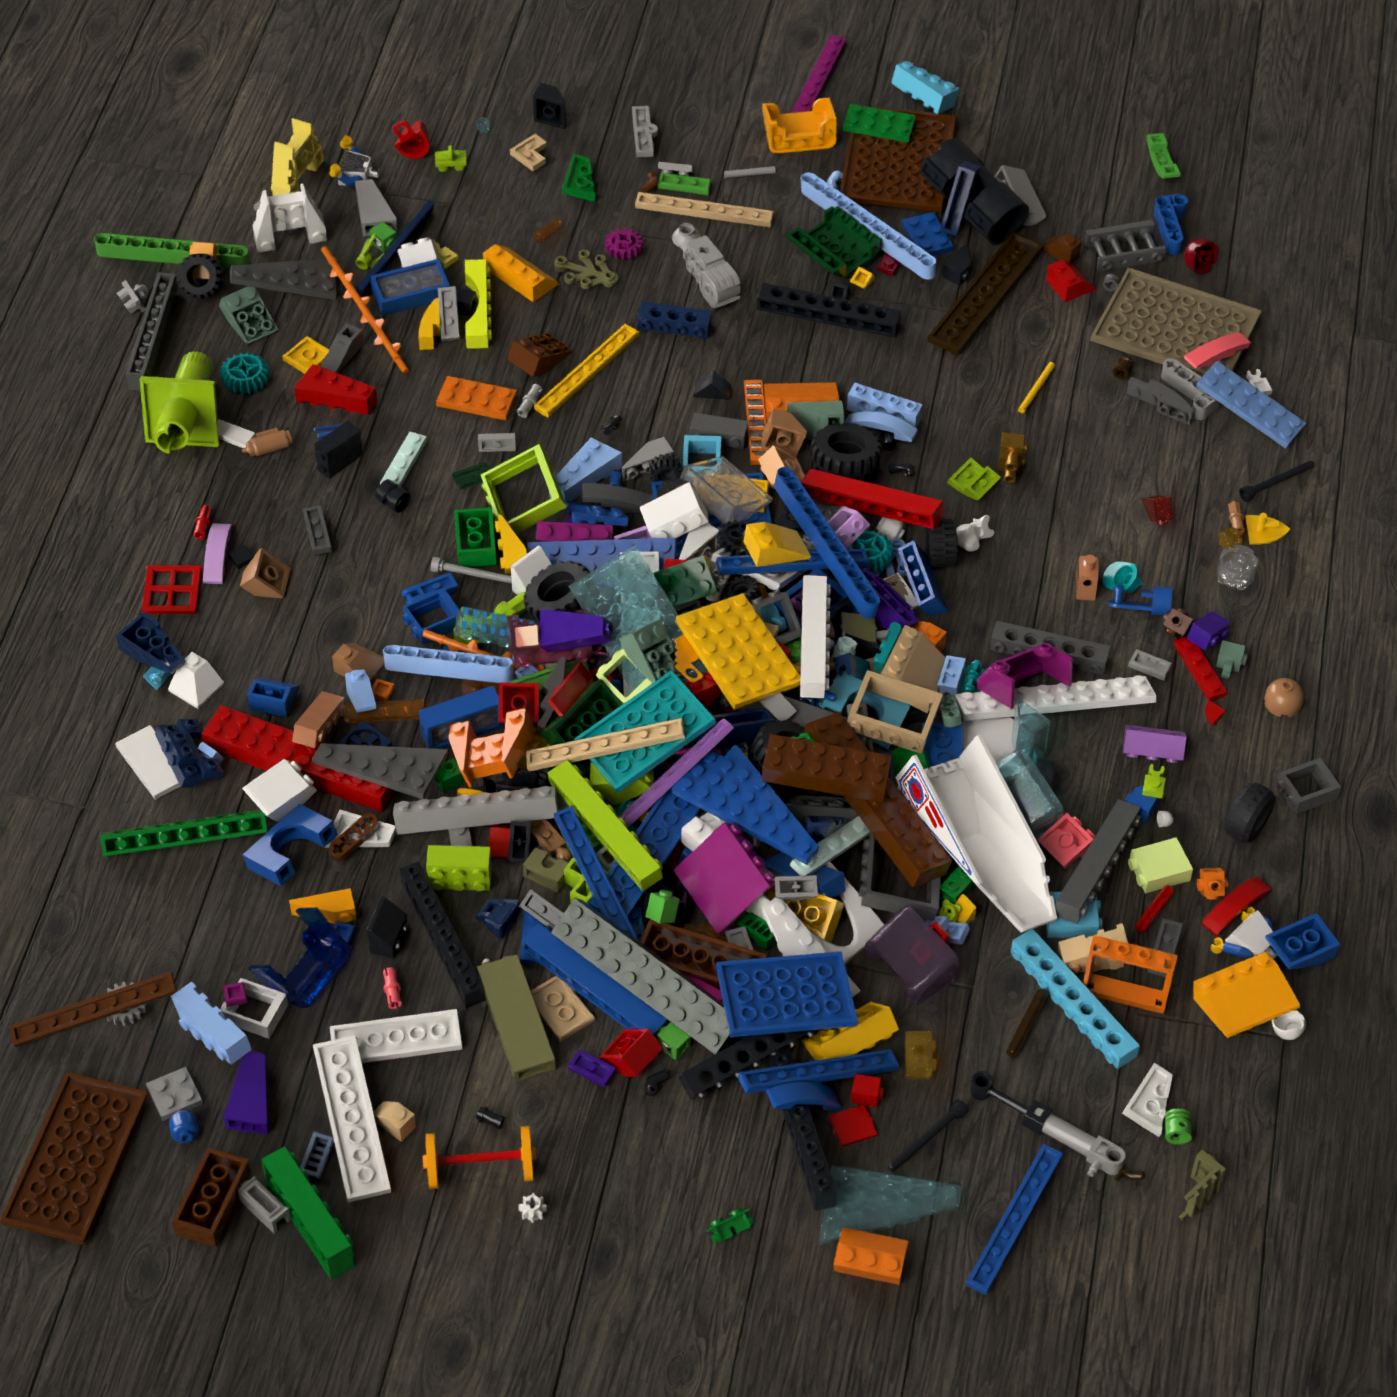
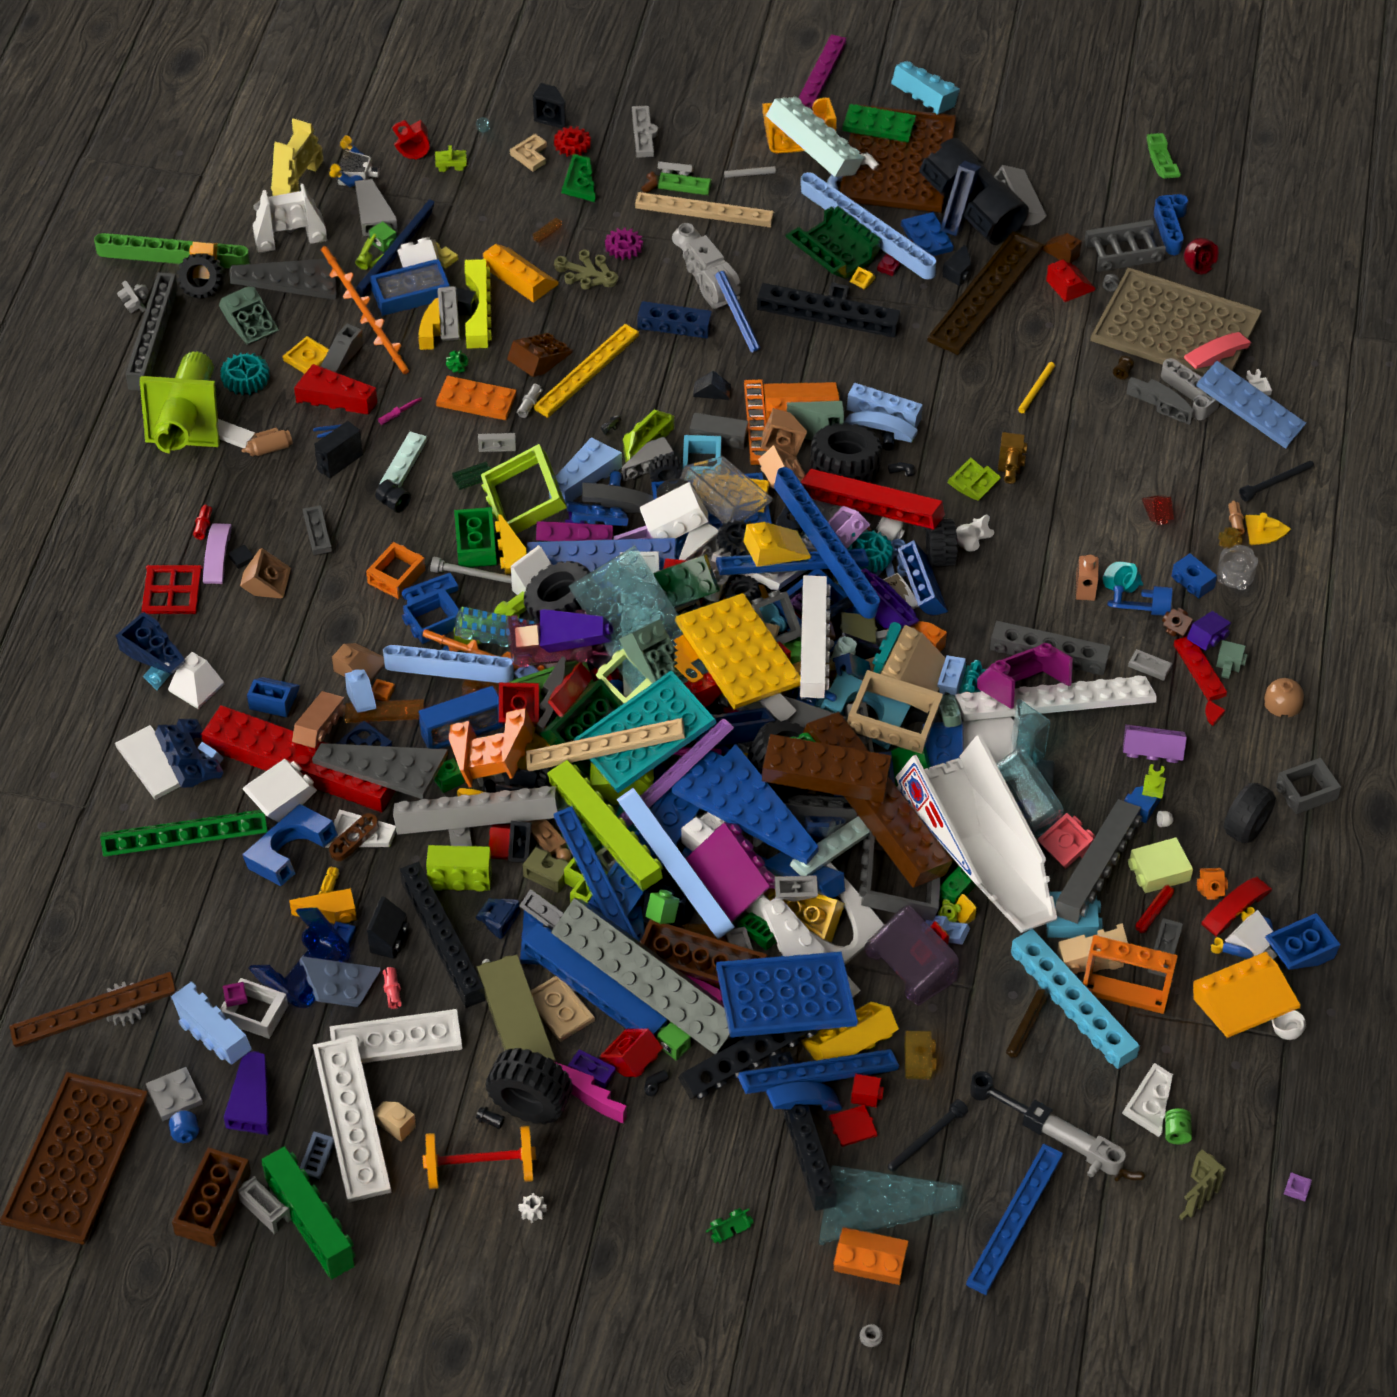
none -> sand blue wing [300,956,380,1007]
none -> yellow axle [319,866,339,894]
none -> orange window [366,542,425,599]
none -> dark pink piece [378,398,422,425]
none -> green gear [446,350,468,373]
none -> black tyre [485,1048,573,1124]
none -> red gear [554,126,591,157]
none -> dark pink slope [555,1062,627,1123]
none -> light blue beam [617,788,735,939]
none -> lime wedge [623,409,674,463]
none -> axle [715,271,760,352]
none -> light aqua brick [766,97,864,177]
none -> white arm [860,153,879,170]
none -> light grey plate [860,1324,883,1347]
none -> blue brick [1171,553,1217,599]
none -> medium lavender tile [1284,1173,1312,1201]

